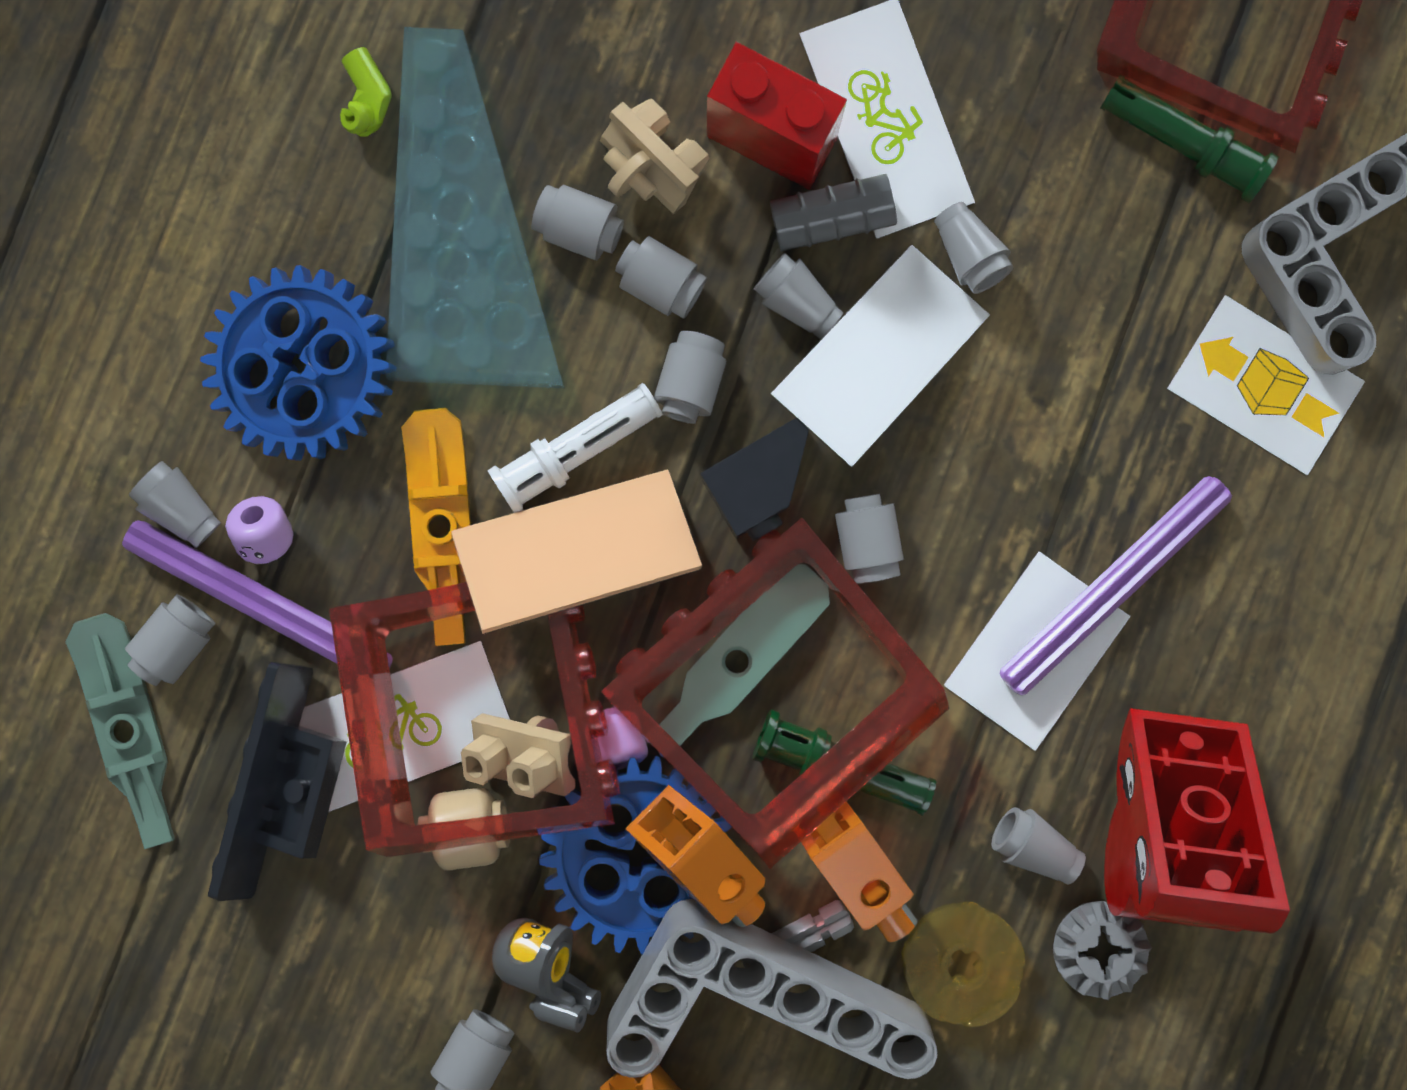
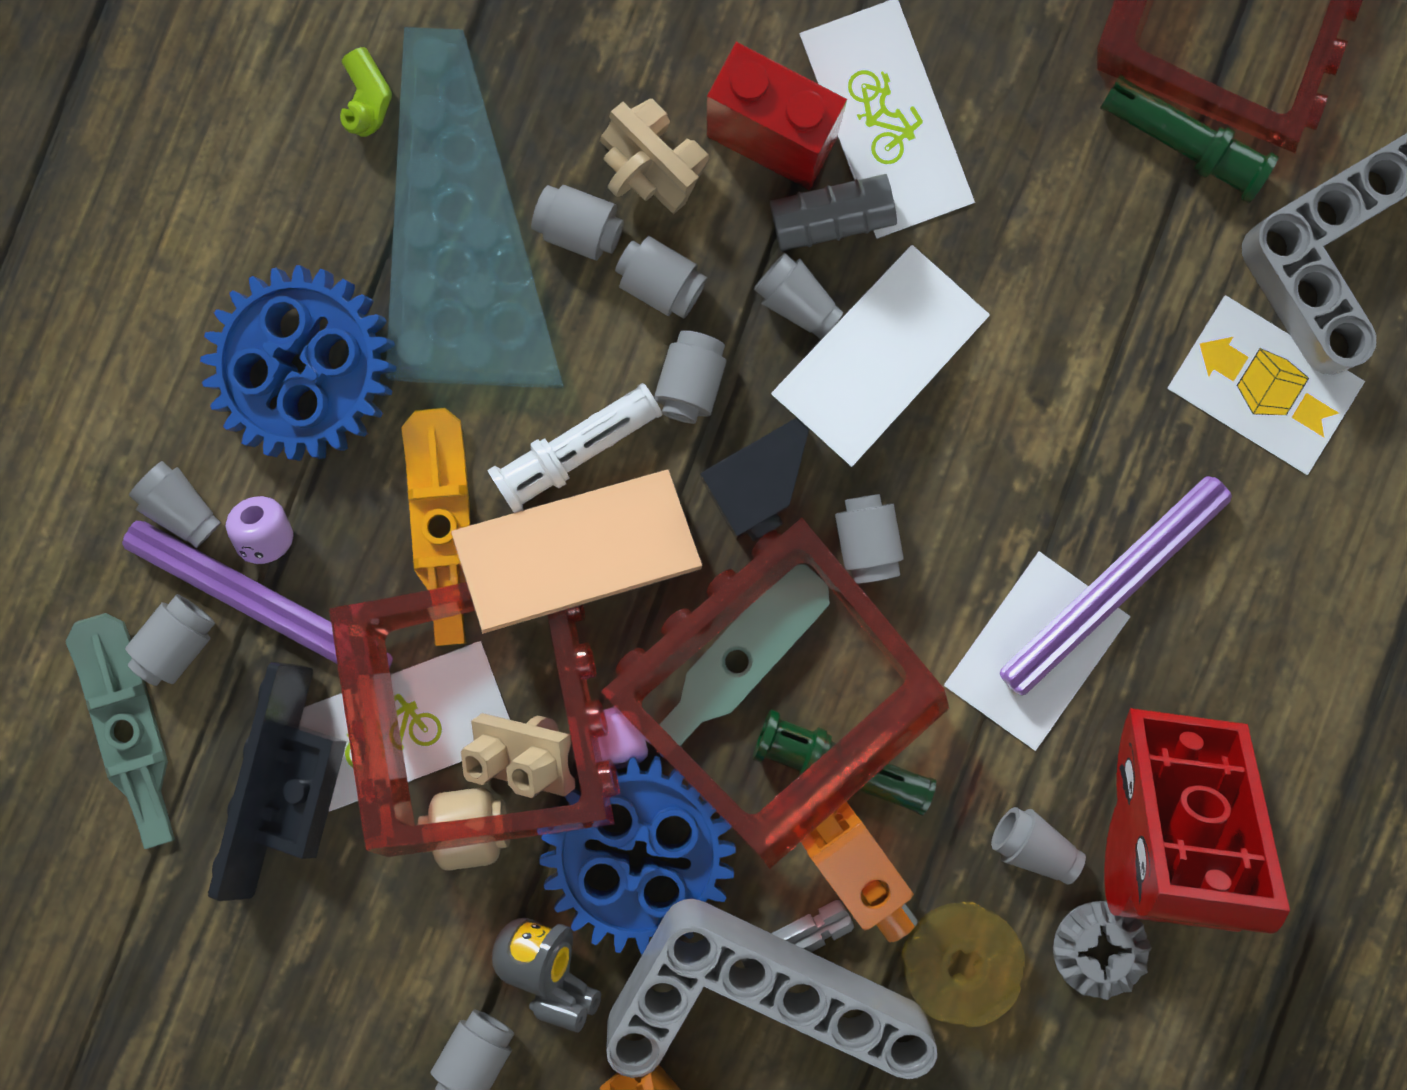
orange torso [625,785,766,927] -> none
light grey cone [934,202,1013,294] -> none

